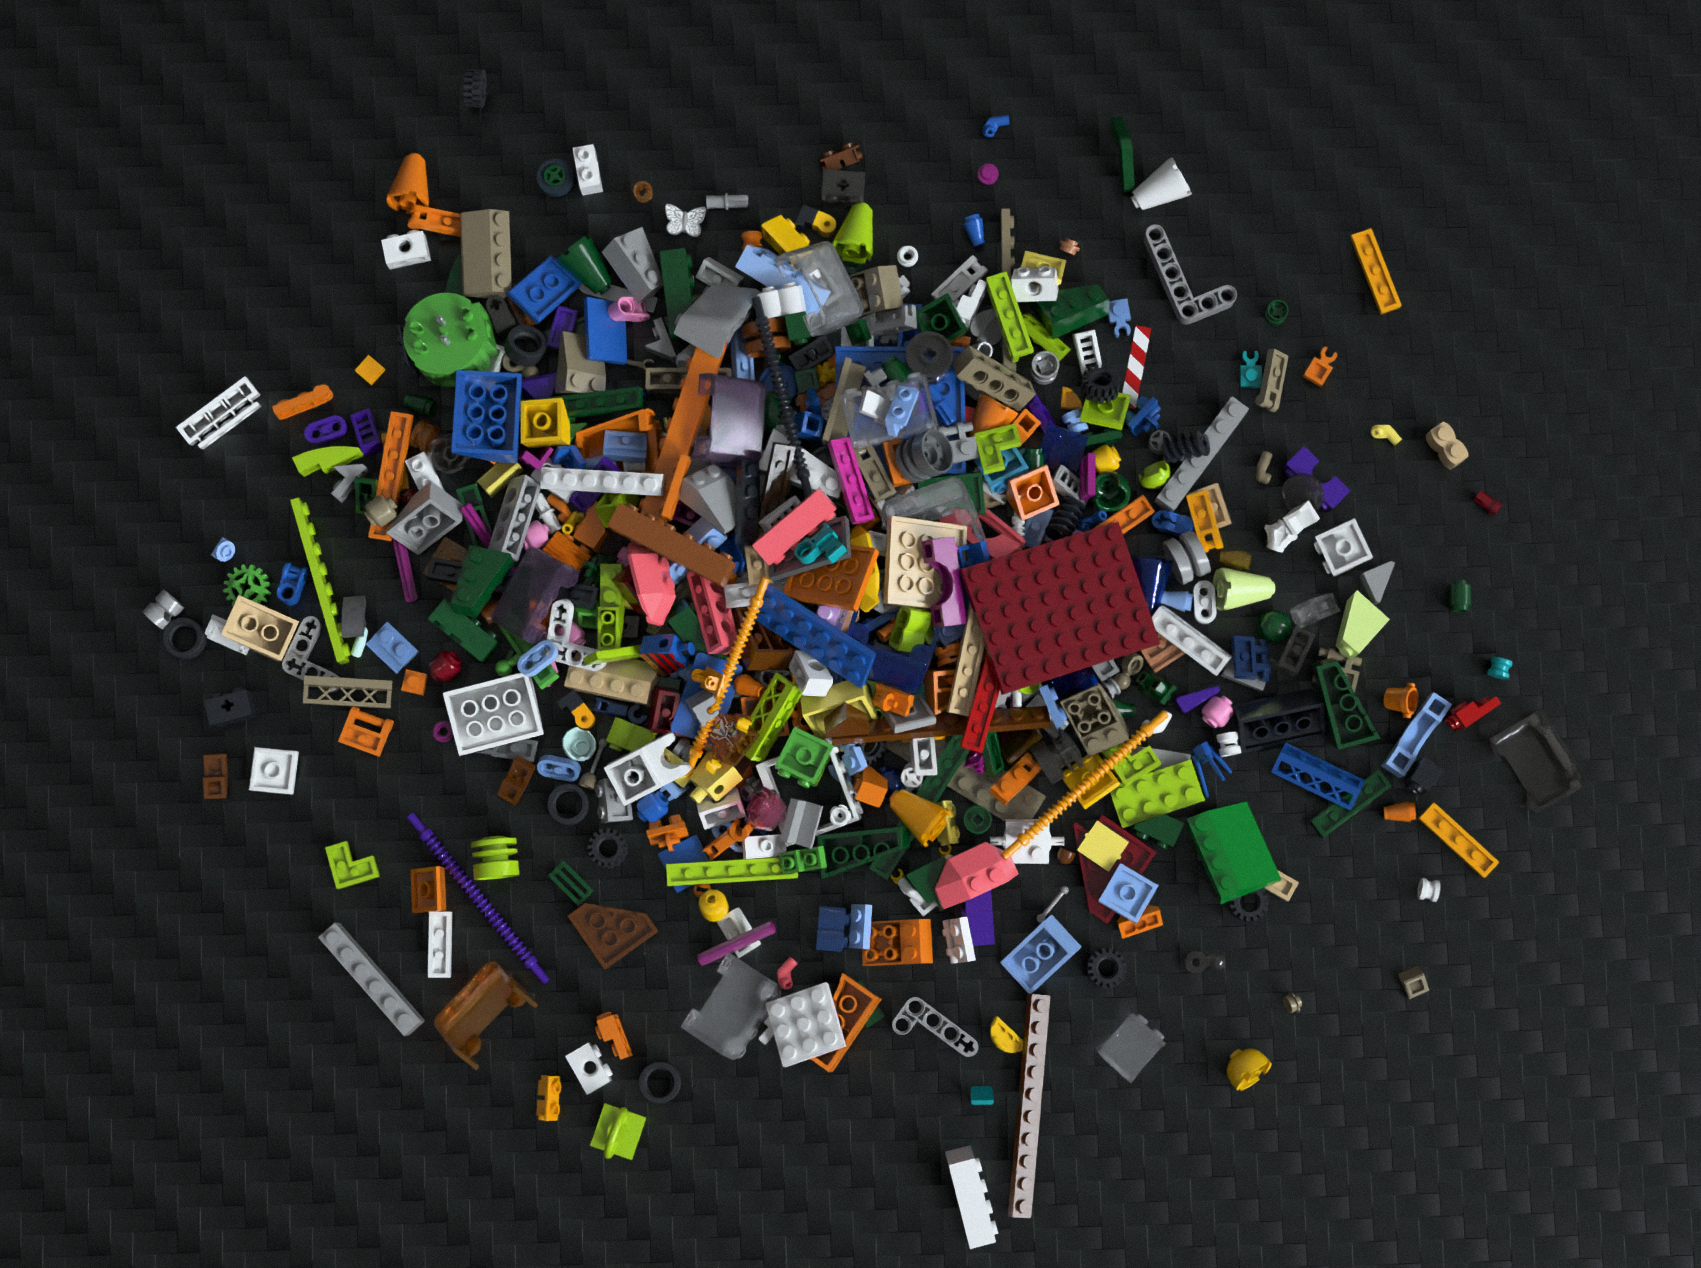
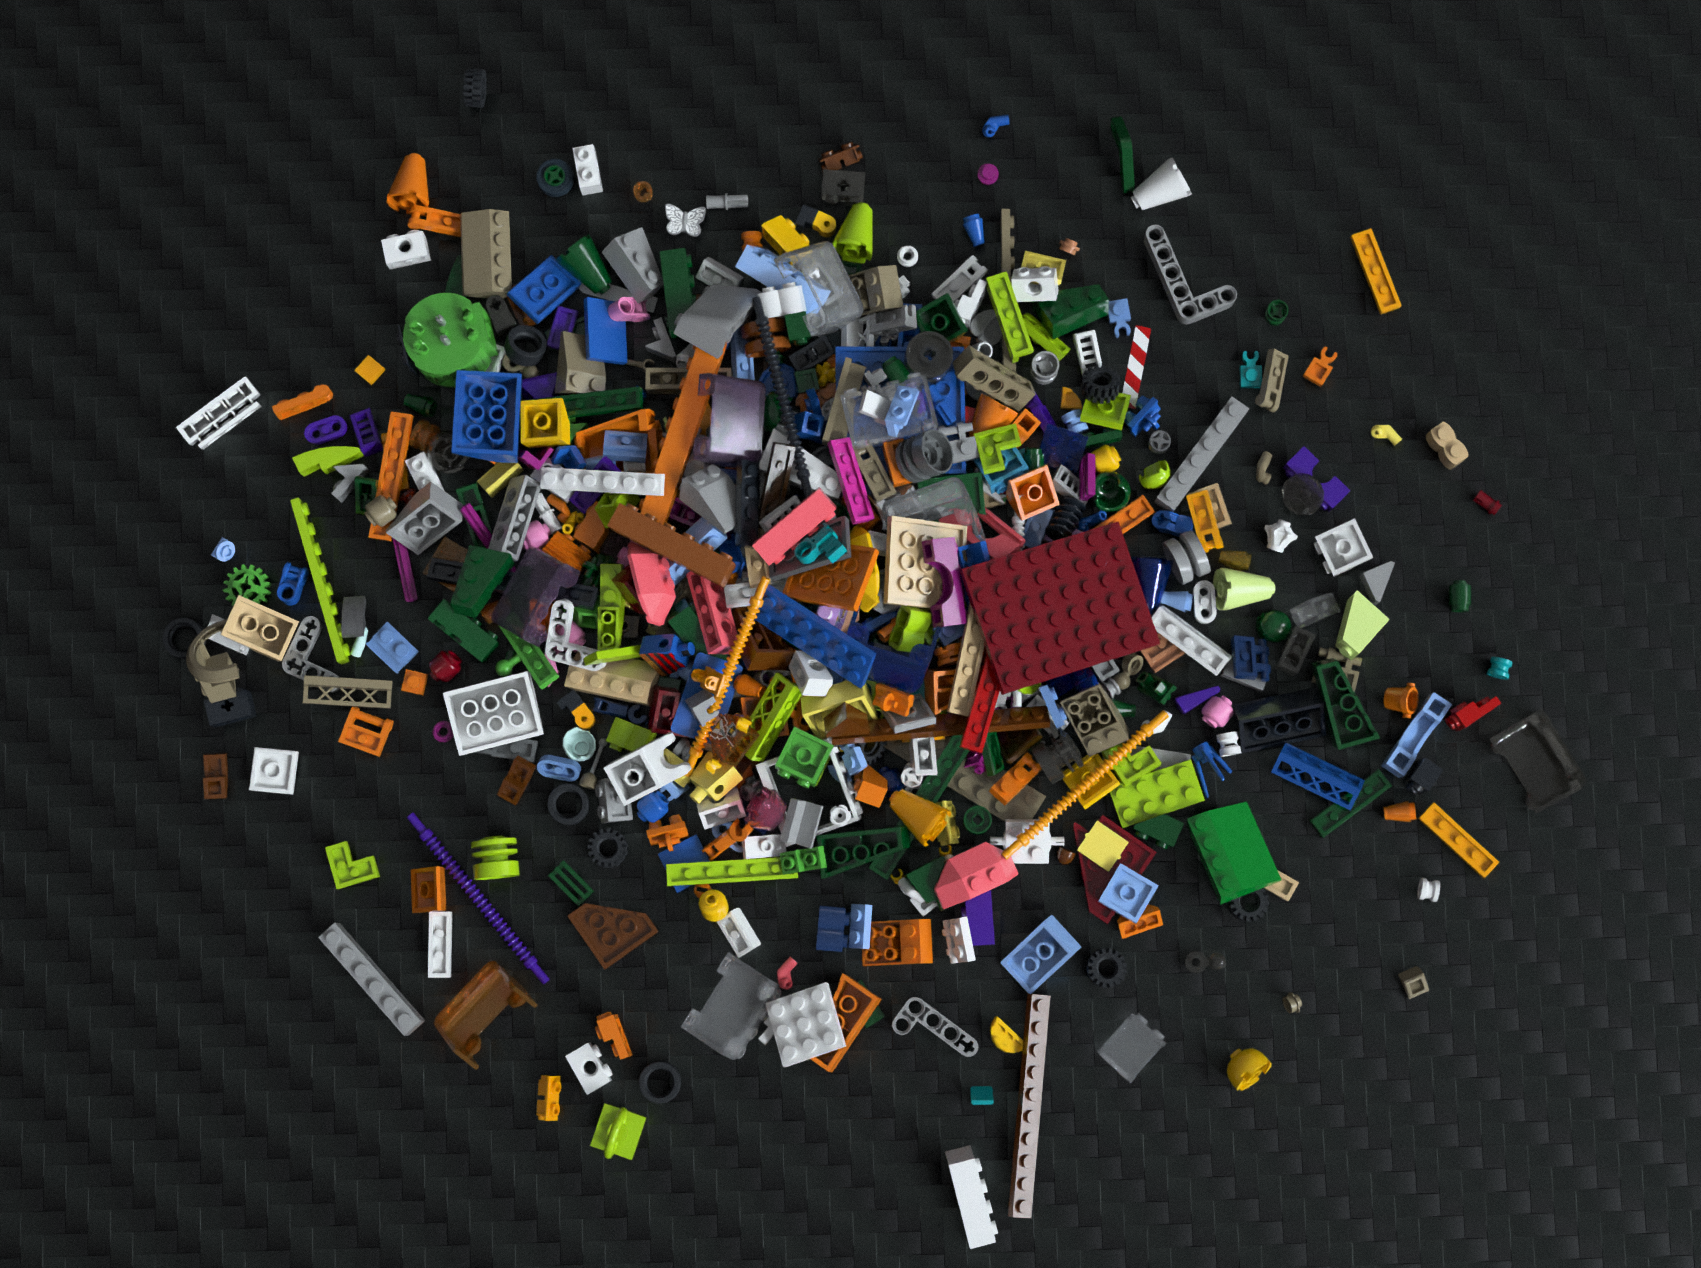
light grey wheel [142,589,184,630] -> none
light blue plate [517,640,558,677] -> none
orange plate [659,454,691,522] -> none
magenta axle [697,921,776,966] -> none
dark green plate [845,319,872,346] -> none
light grey hinge [1036,886,1069,923] -> none
black piece [1162,430,1210,464] -> none
white panel [1283,500,1320,536] -> none
none -> dark tan piece [186,619,239,703]

